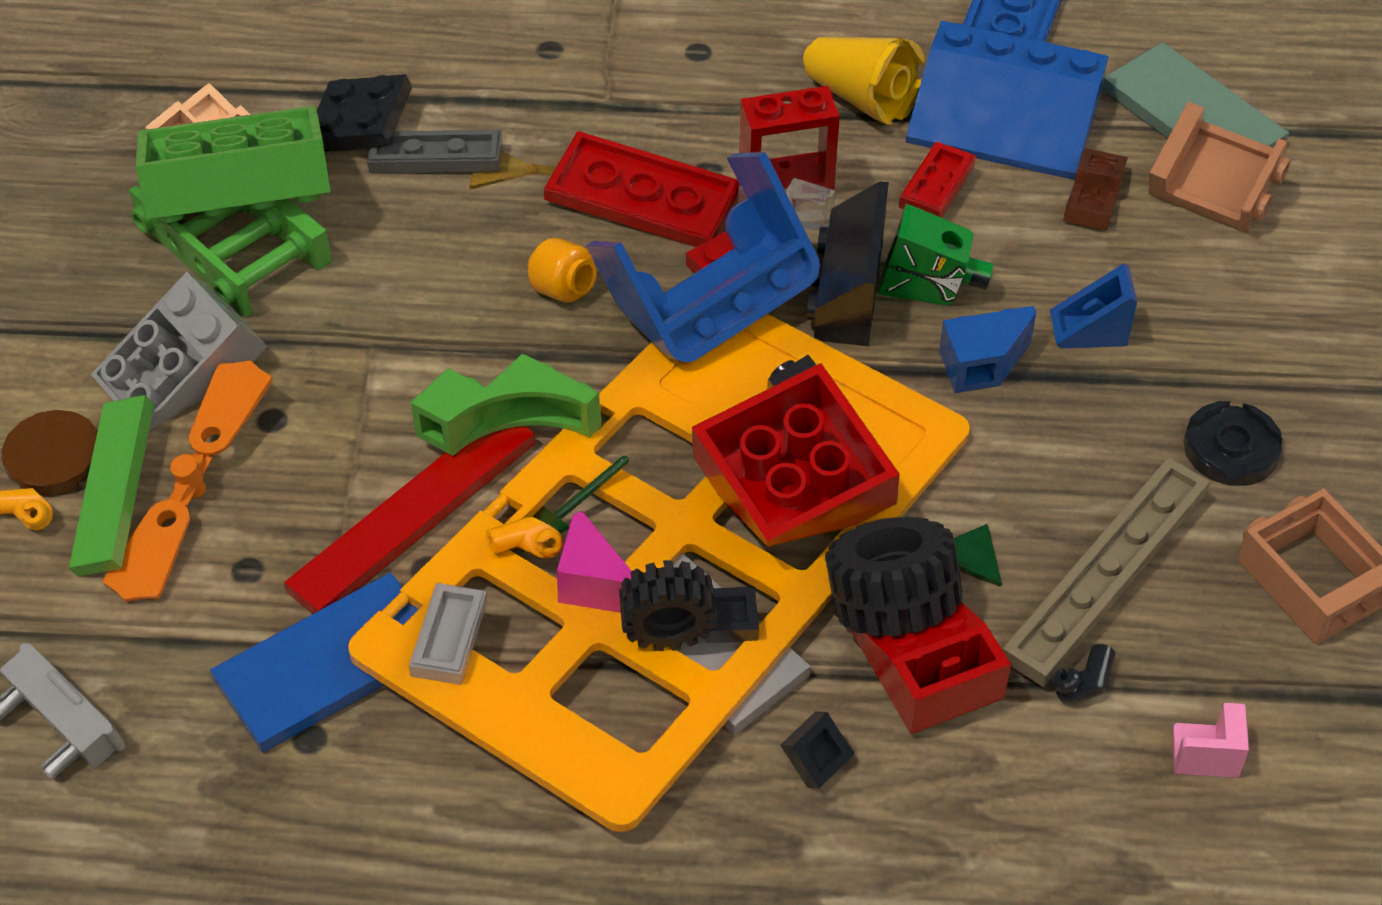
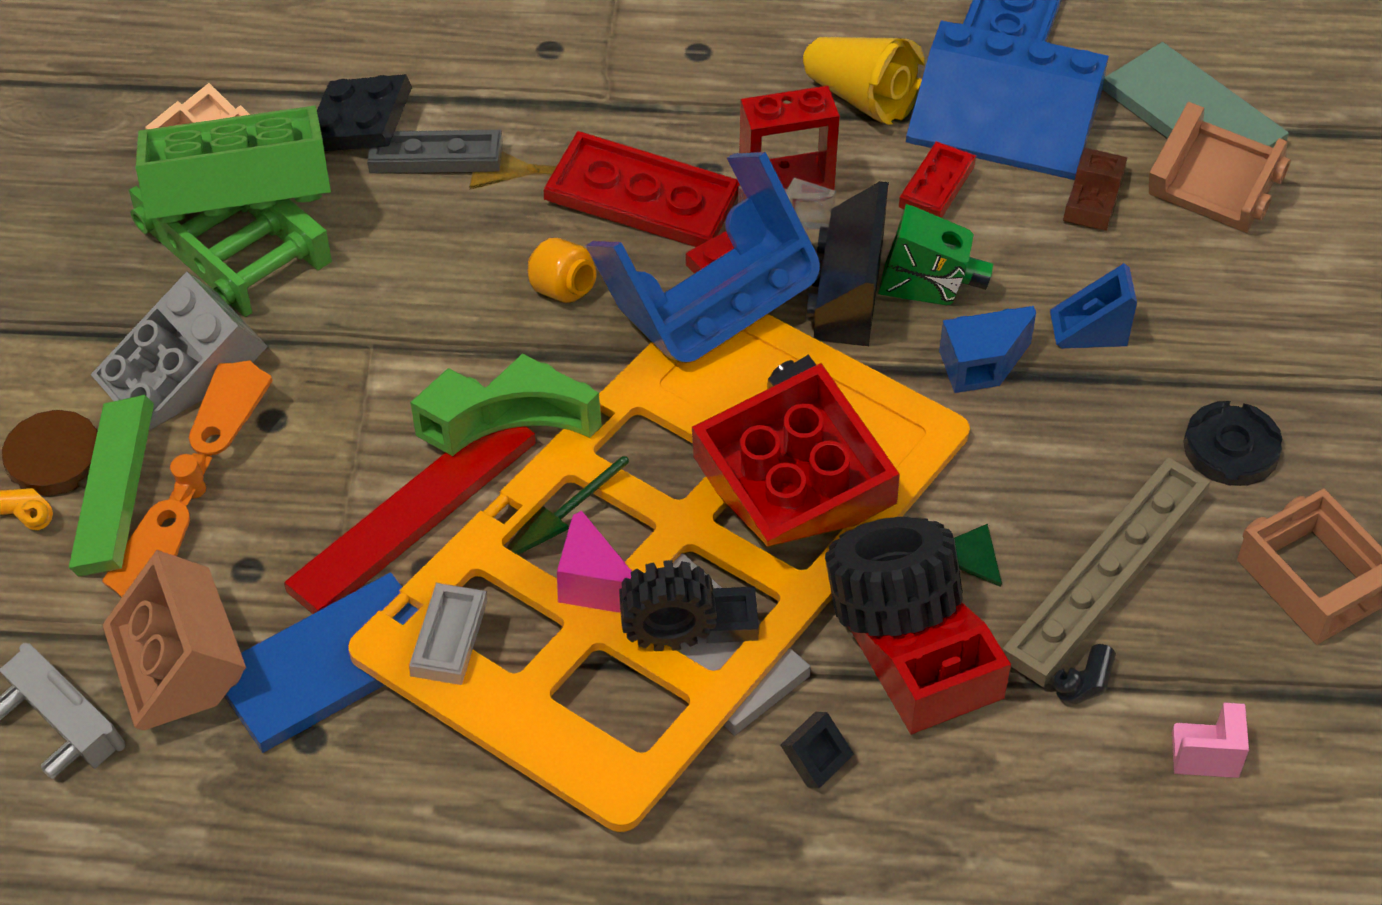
light orange arm [486,517,564,559] -> none
none -> nougat slope [102,550,246,731]

